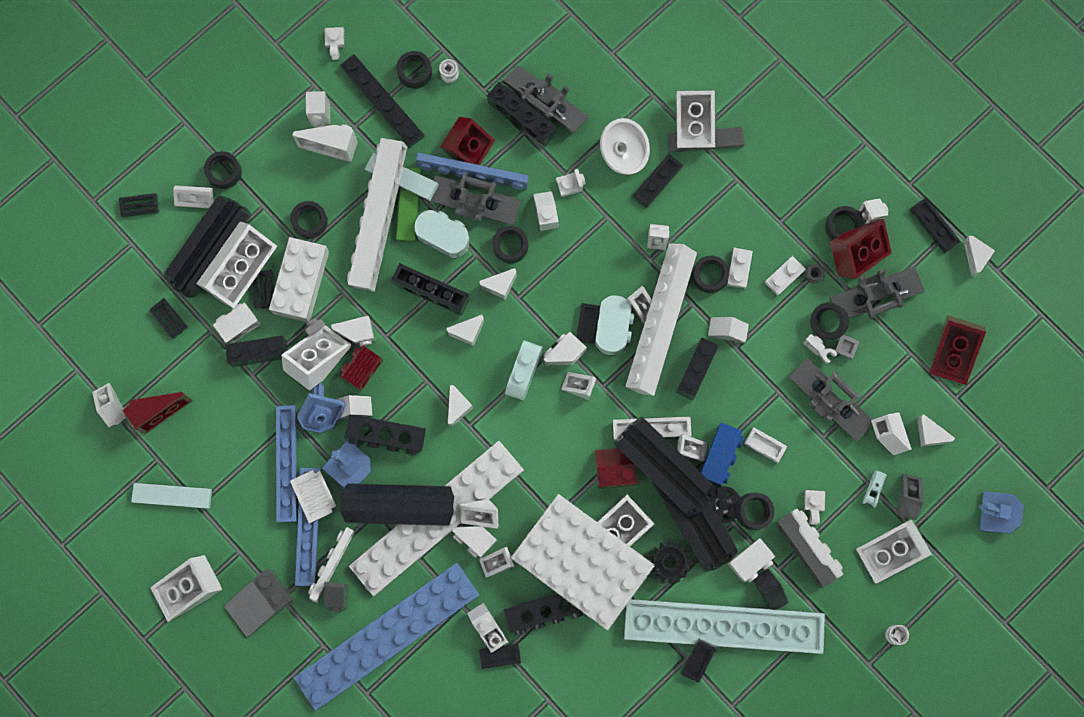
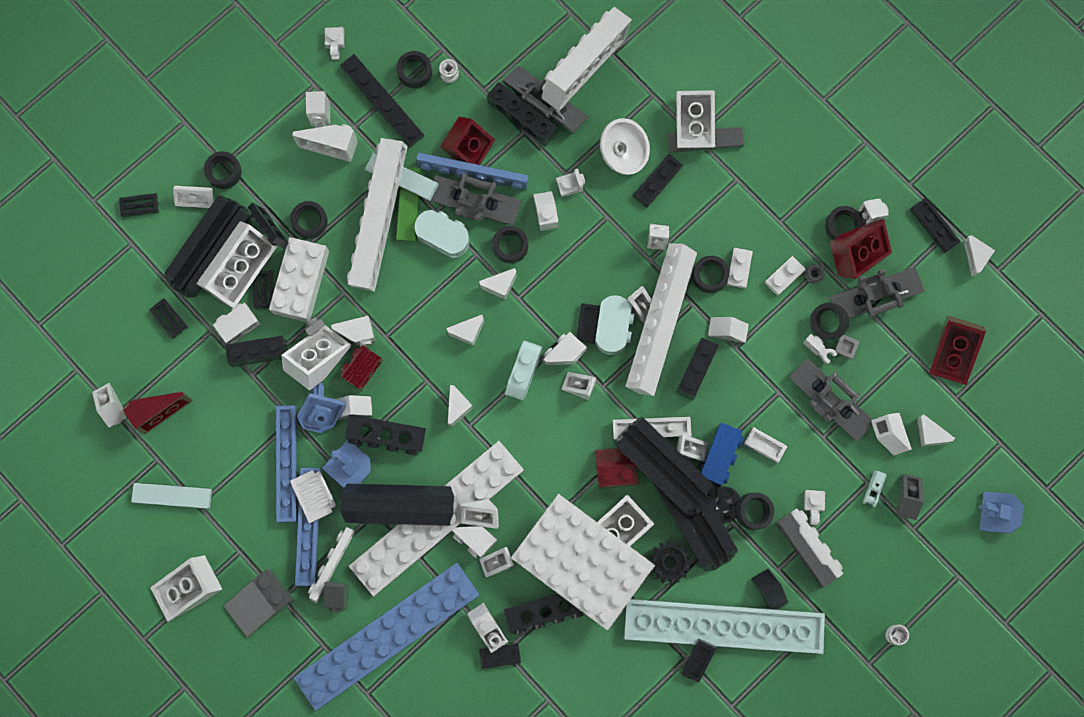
black brick [391,263,470,316] -> none
white brick [728,538,775,583] -> none
white slope [856,520,932,584] -> none
none -> black plate [248,202,289,249]
none -> white brick [541,7,632,111]

